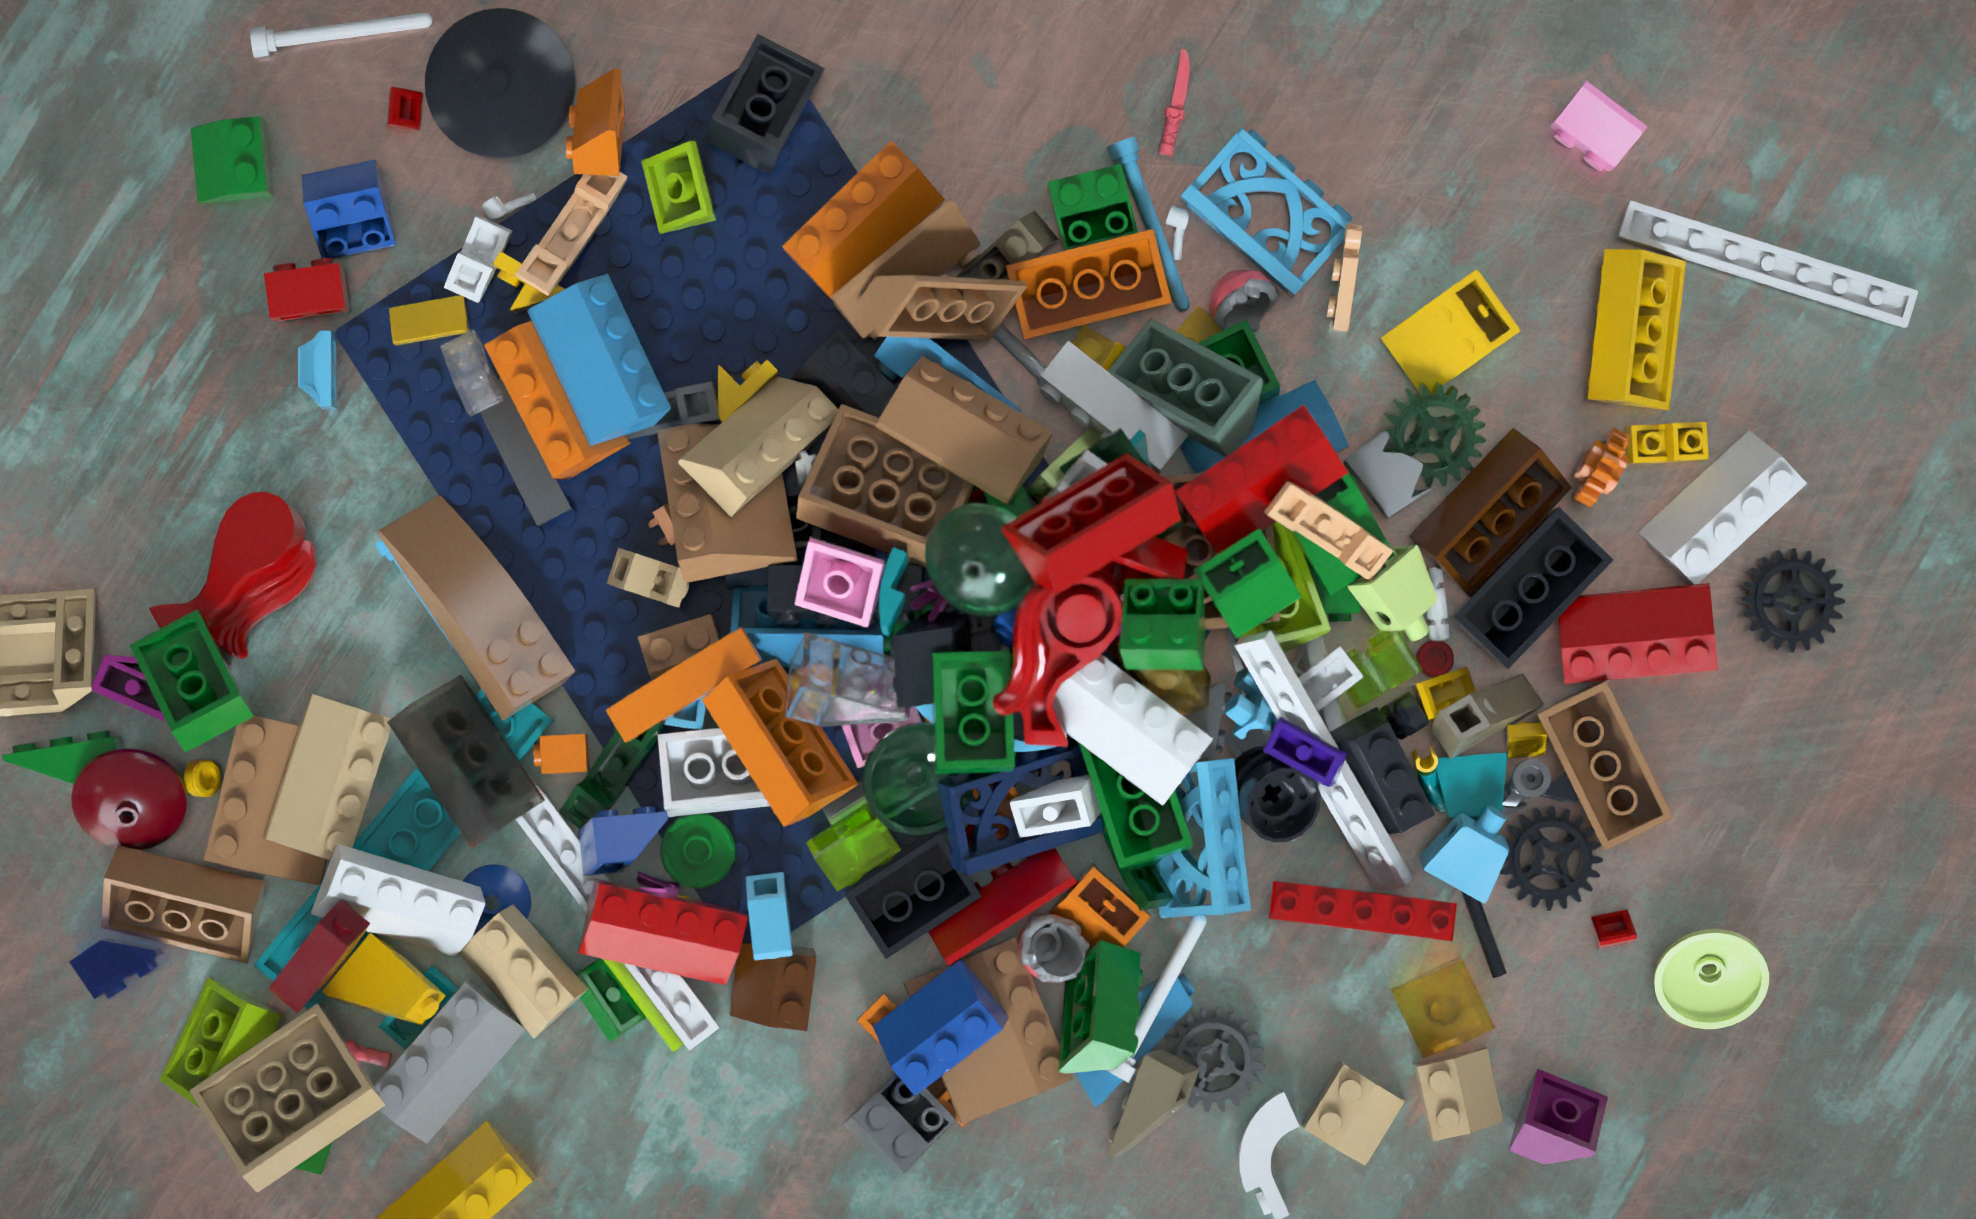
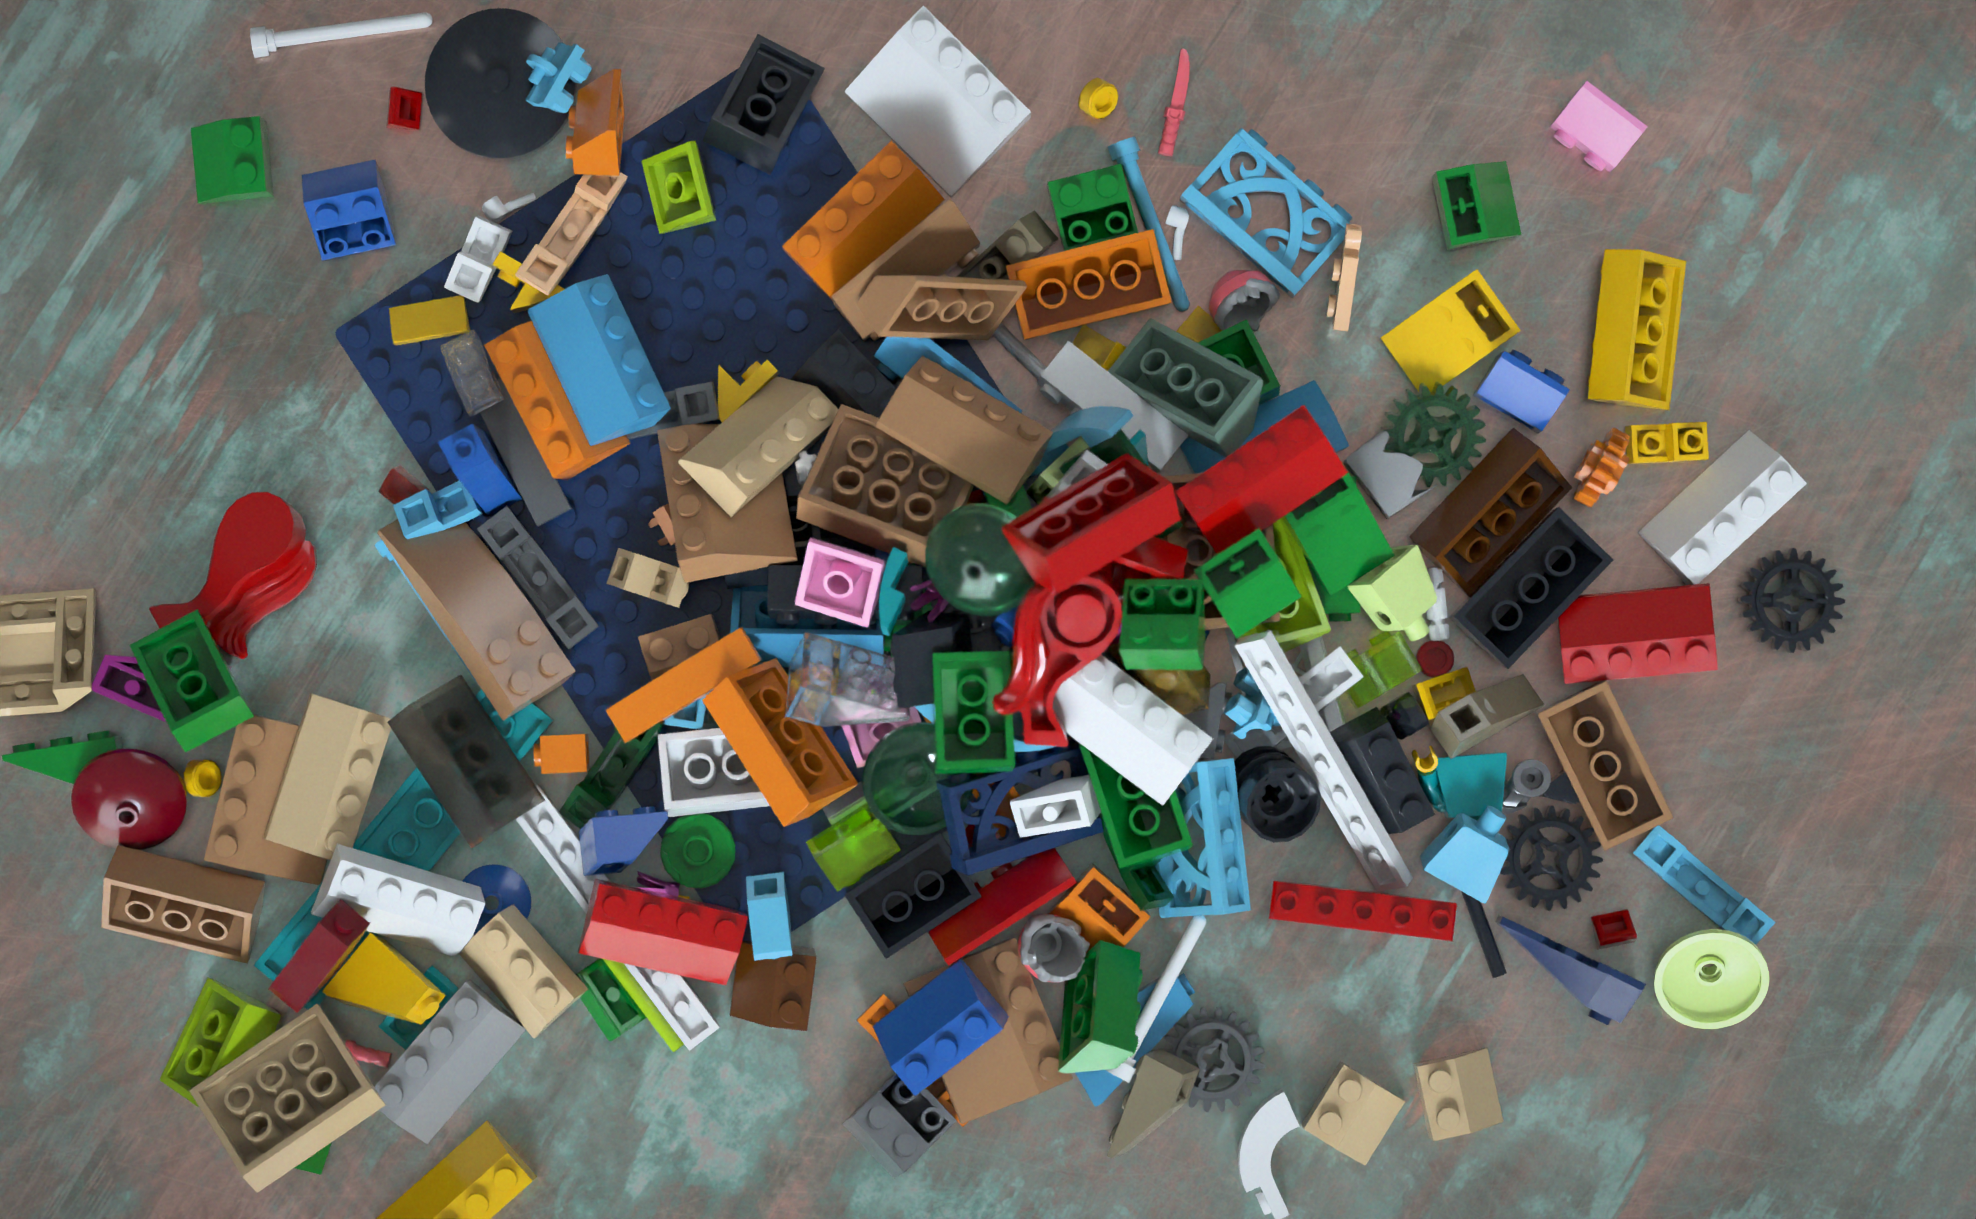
clear blue slope [69,938,164,1000] -> none
red brick [264,258,350,322] -> none
medium azure slope [298,331,337,409] -> none
dark purple slope [1263,717,1347,787] -> none
light nougat slope [1264,481,1393,581] -> none
clear yellow slope [1390,957,1495,1058] -> none
yellow plate [1505,722,1547,759] -> none
magenta slope [1509,1069,1608,1164] -> none
white plate [1617,200,1919,328] -> none
none -> clear red slope [378,466,429,504]
none -> medium azure slope [393,481,483,539]
none -> blue slope [438,424,523,517]
none -> dark grey slope [477,506,599,649]
none -> medium azure hips [525,42,592,113]
none -> white slope [845,6,1031,198]
none -> medium azure slope [1028,406,1134,479]
none -> yellow tile [1078,78,1118,119]
none -> green slope [1432,161,1522,250]
none -> slope [1473,349,1570,434]
none -> dark blue wedge [1496,915,1646,1026]
none -> medium azure slope [1633,825,1775,945]

